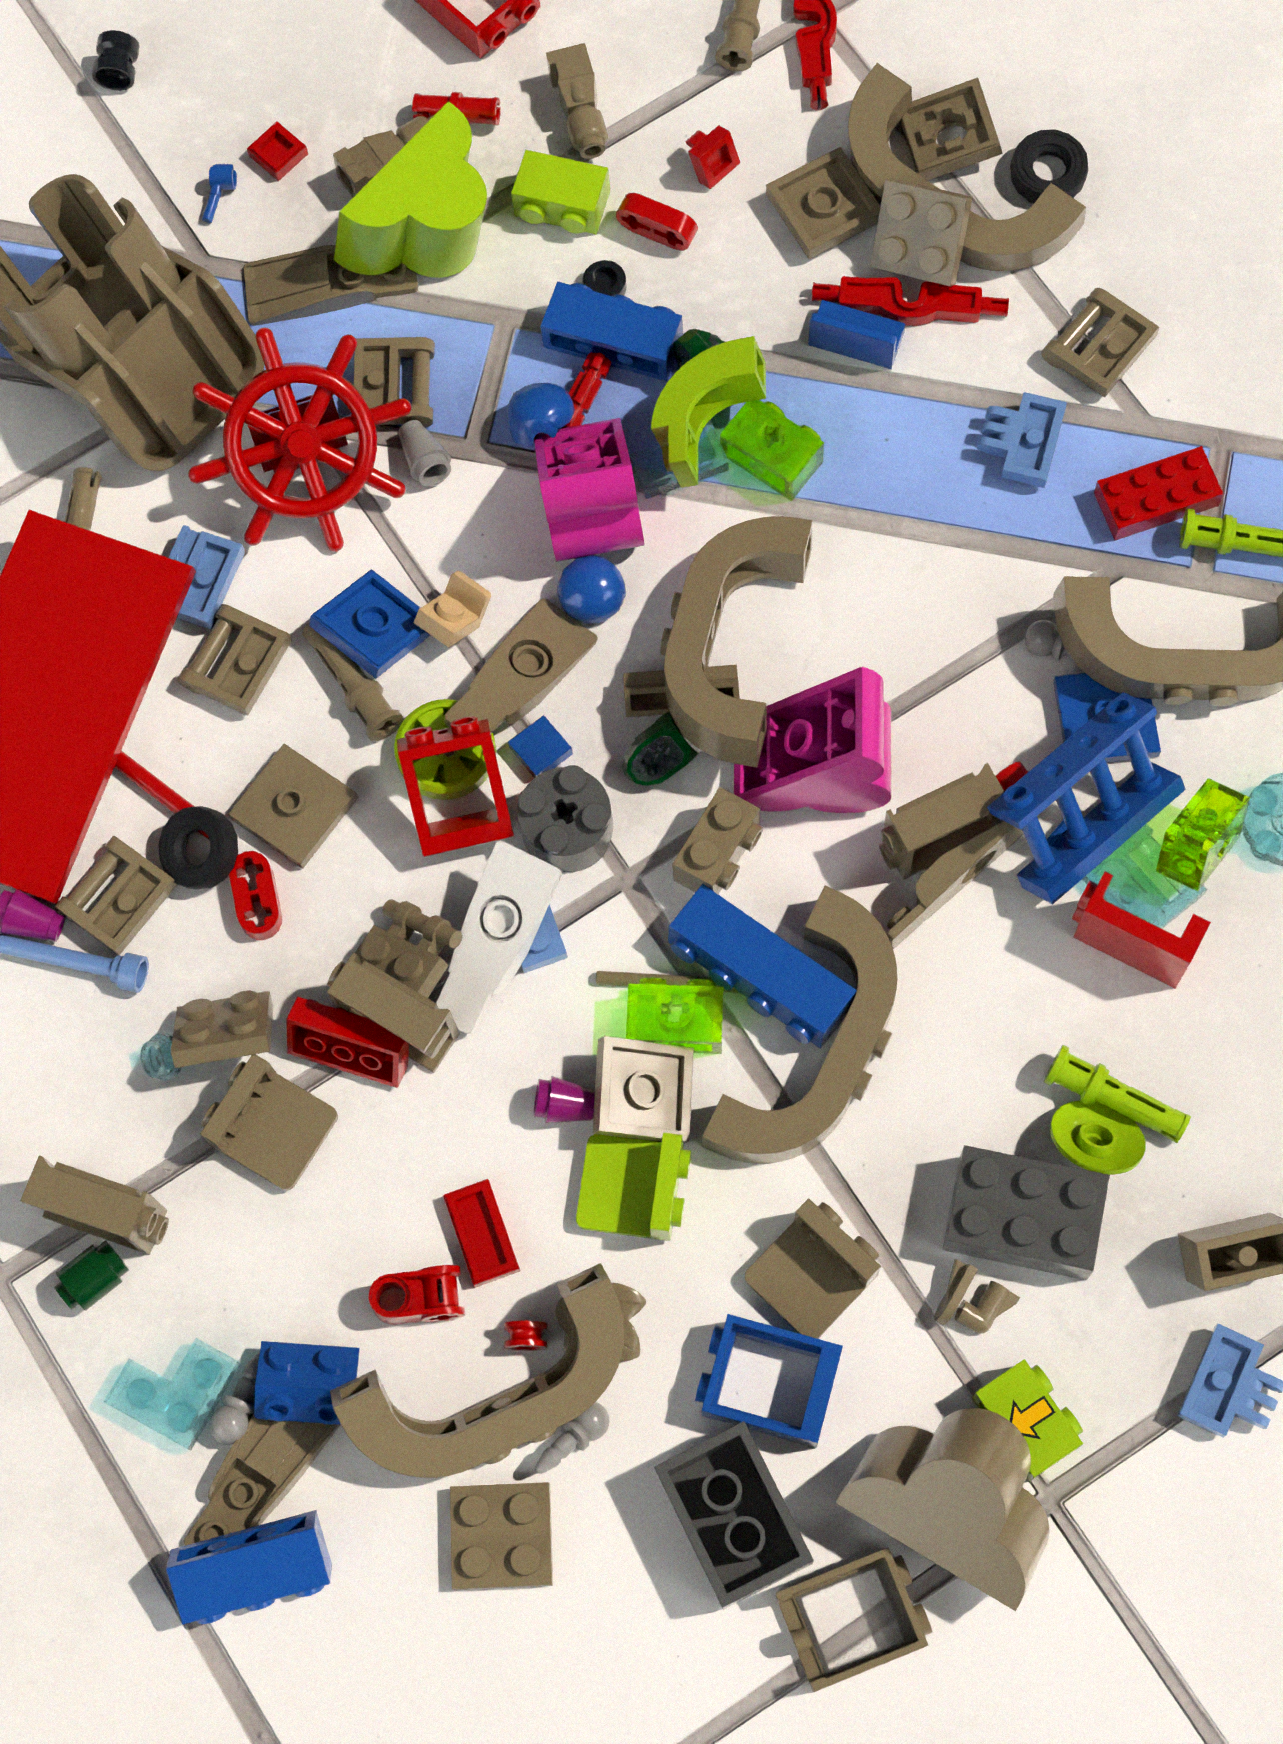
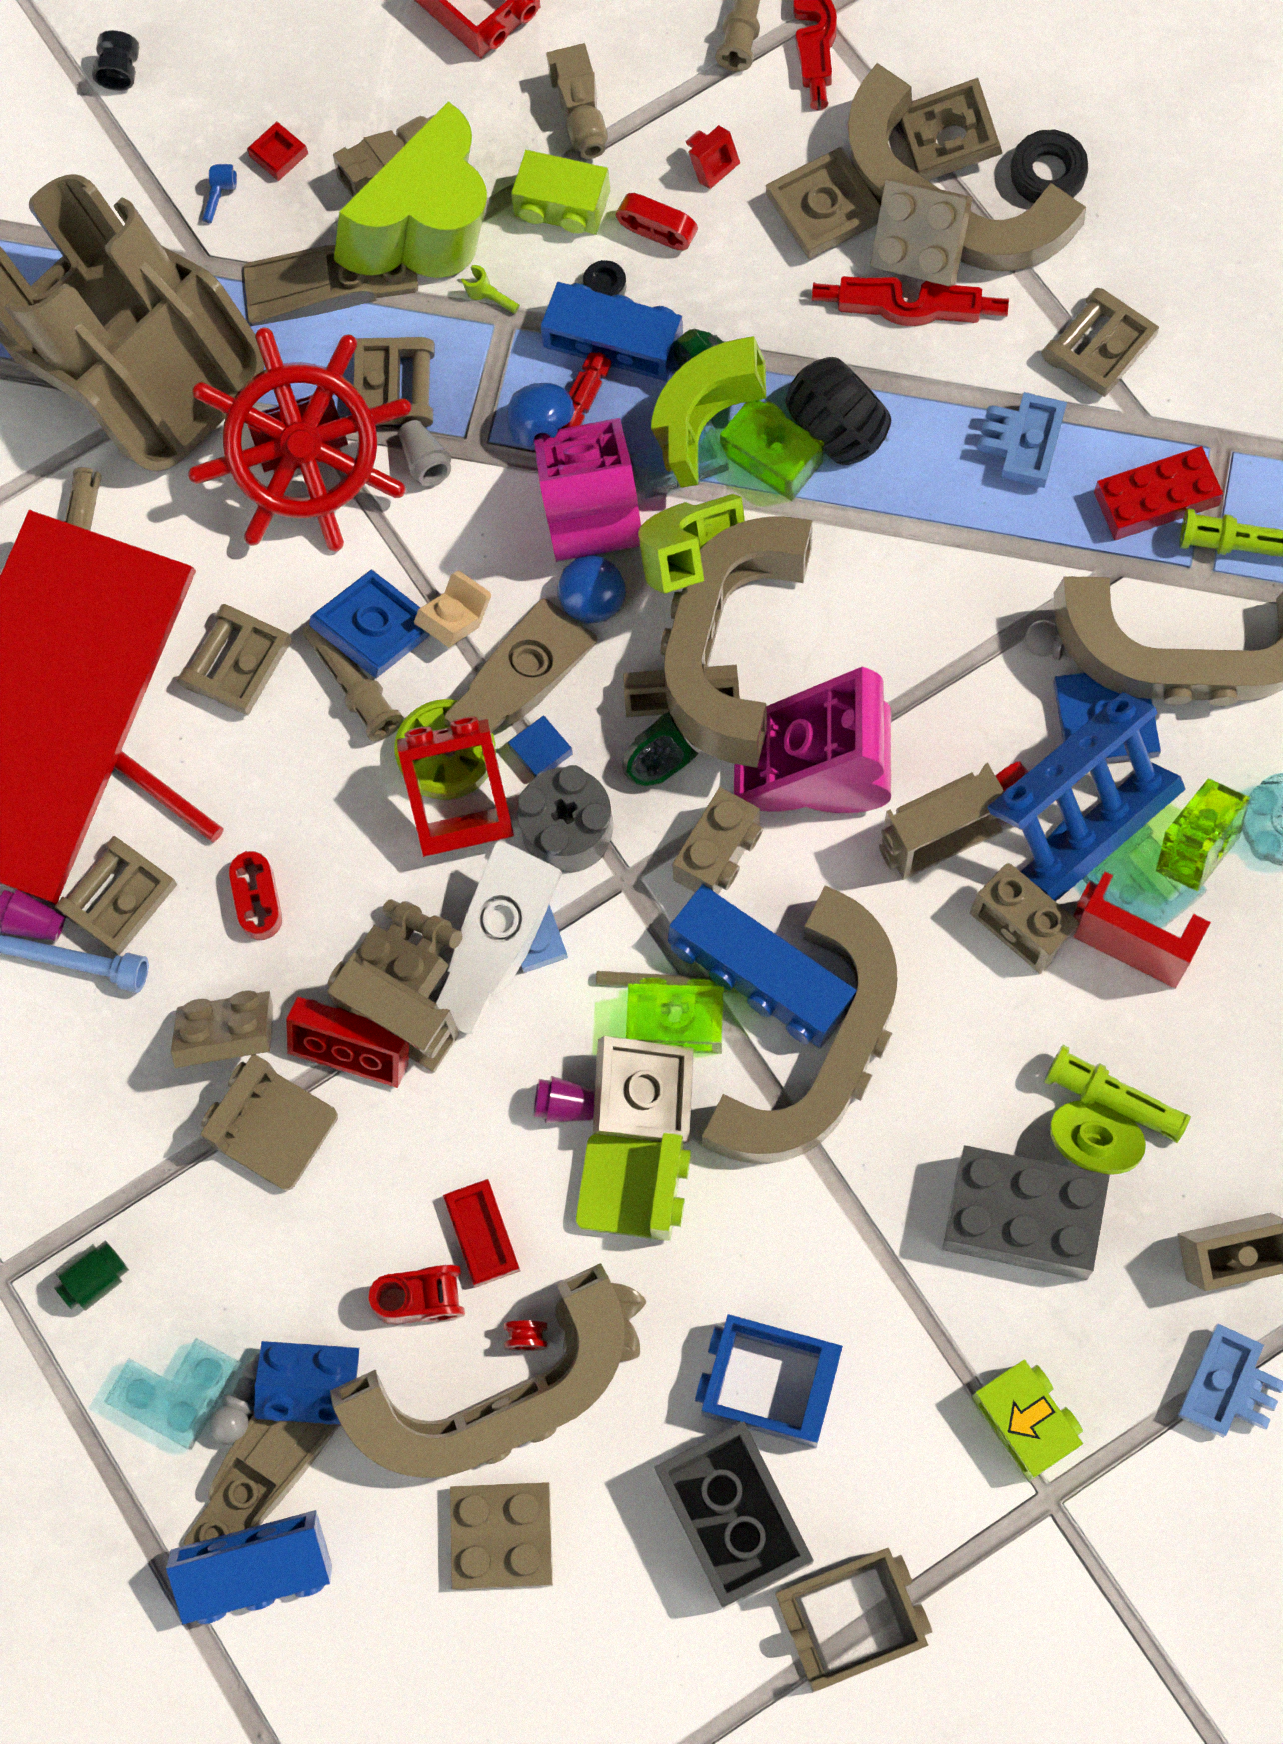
dark tan window [20,1155,169,1255] -> none
clear light blue plate [140,1033,182,1081] -> none
black tyre [158,806,238,890] -> none
medium blue plate [168,525,245,629] -> none
dark tan plate [228,743,358,869] -> none
red pin [412,92,501,126] -> none
light grey bar [535,1402,610,1474] -> none
dark tan bracket [745,1198,881,1339] -> none
blue panel [808,300,905,369] -> none
dark tan brick [835,1408,1050,1612] -> none
dark tan piece [886,821,1024,949] -> none
dark tan piece [934,1259,1020,1334] -> none
none -> lime hand [461,265,520,314]
none -> lime arch [638,494,745,594]
none -> black wheel [785,357,891,465]
none -> dark tan bracket [969,863,1079,974]

